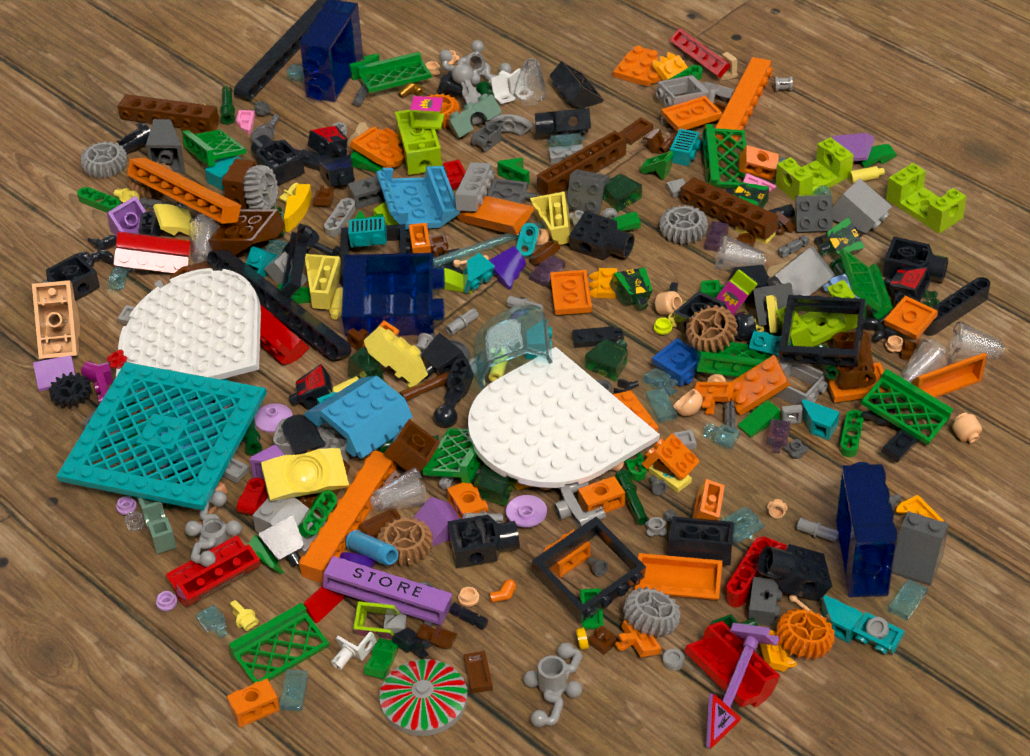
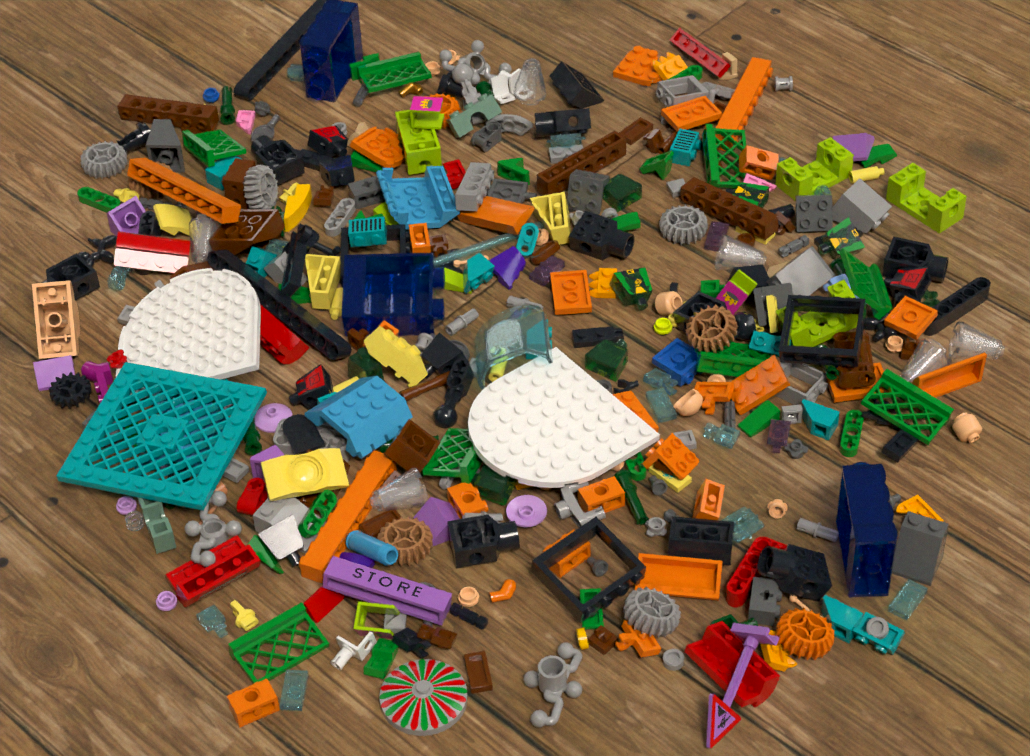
none -> blue plate [203,88,220,103]

